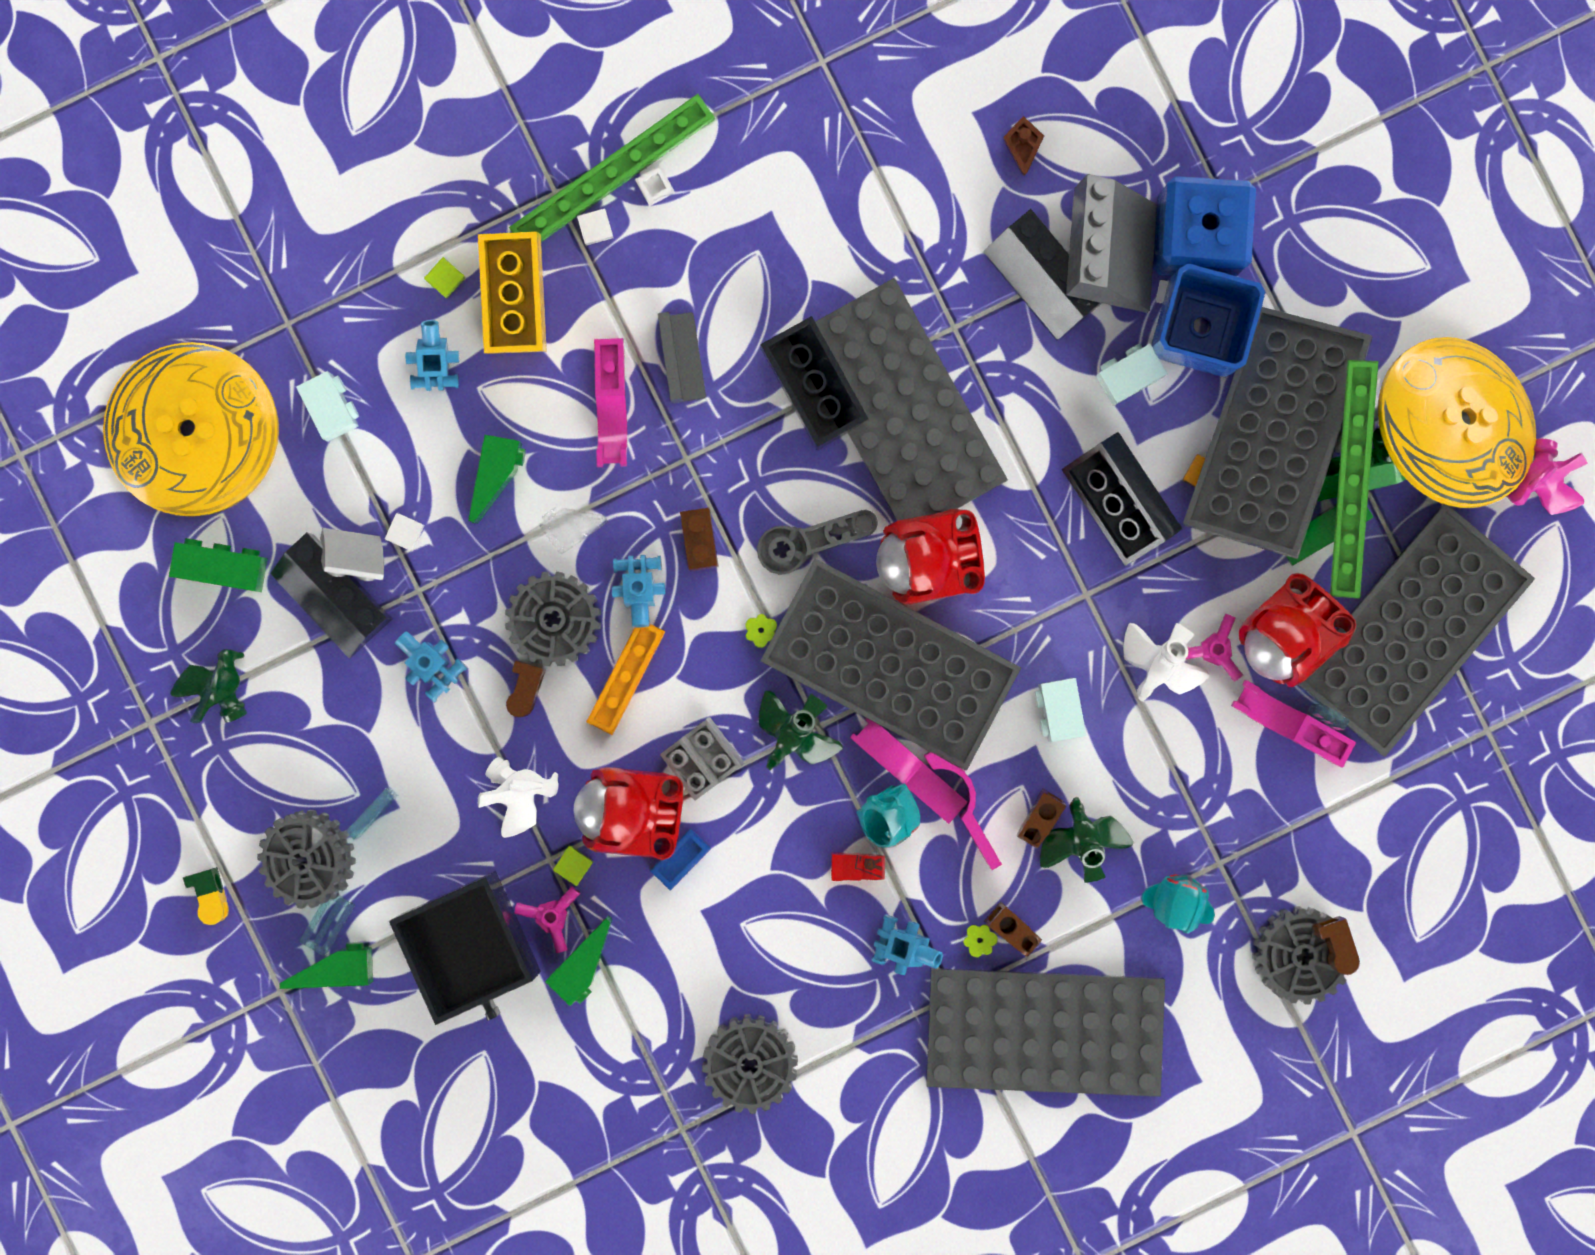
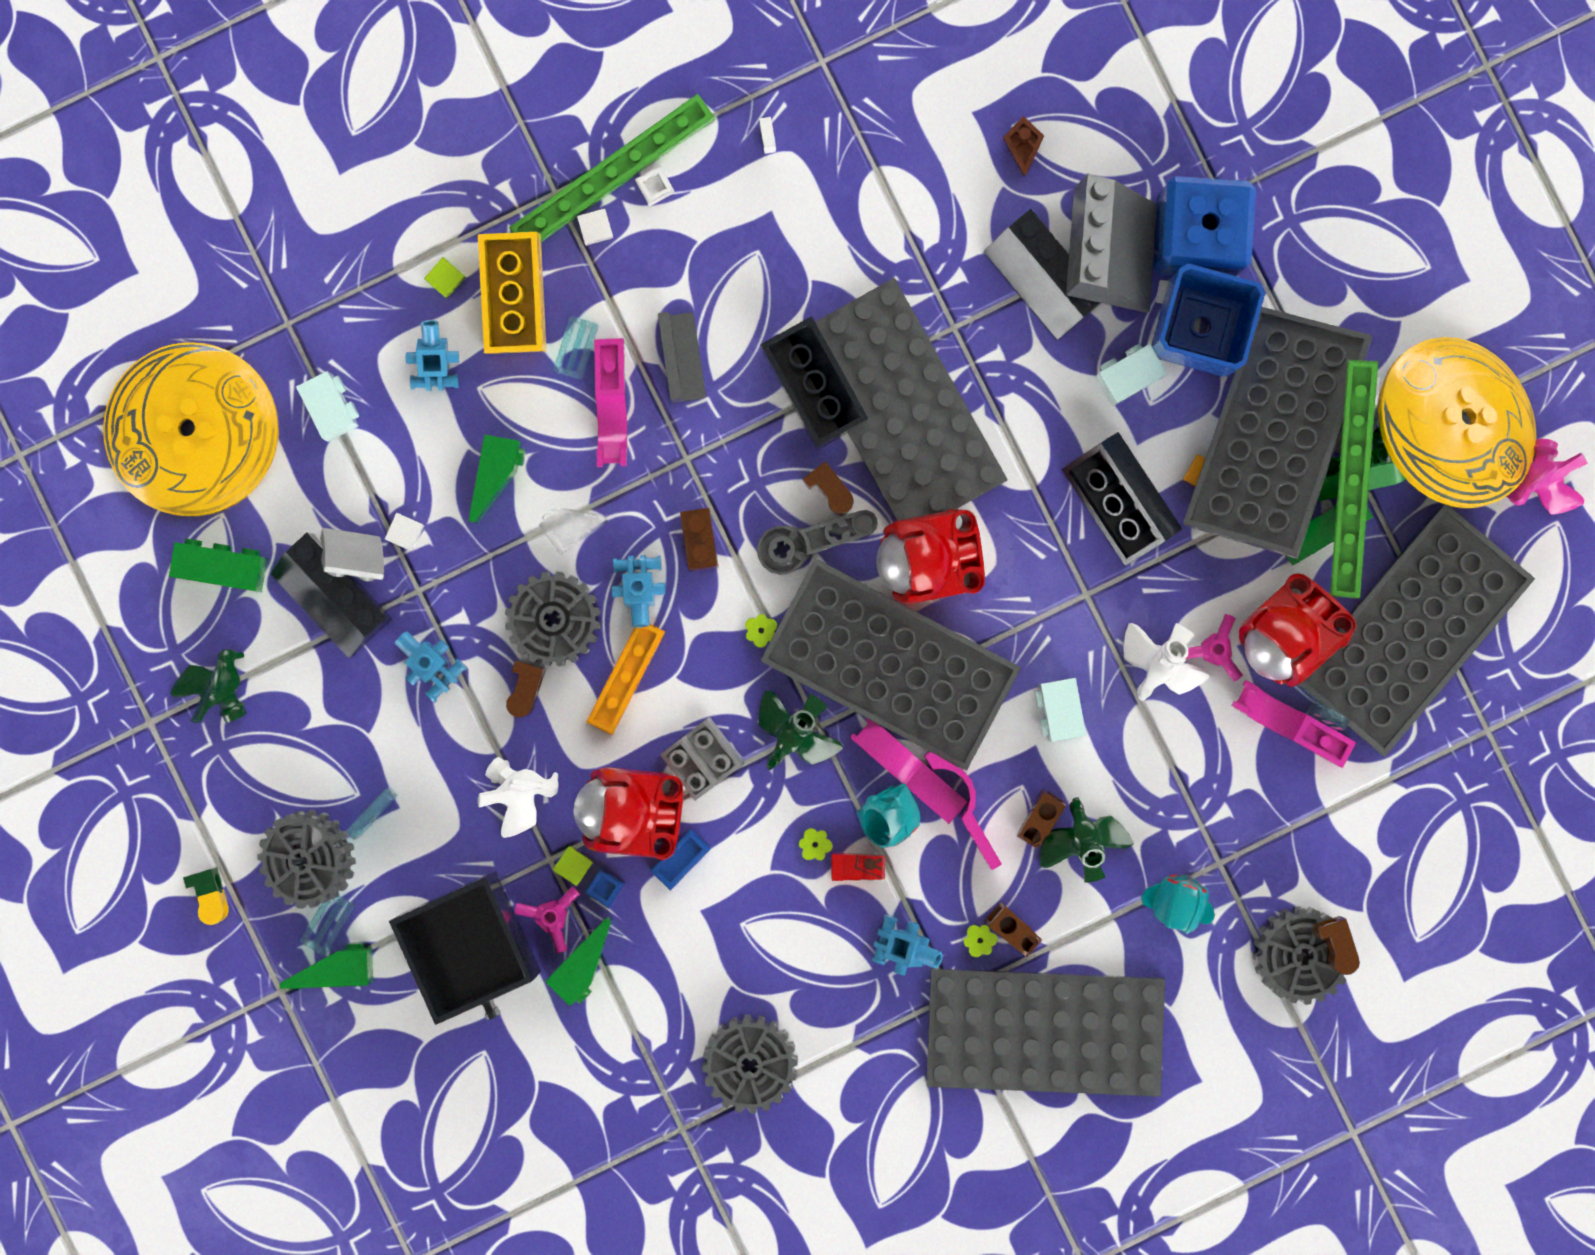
none -> clear light blue tile [553,315,599,380]
none -> blue tile [584,868,625,909]
none -> white tile [759,117,776,154]
none -> lime plant [799,828,833,861]
none -> reddish brown leg [802,461,854,515]

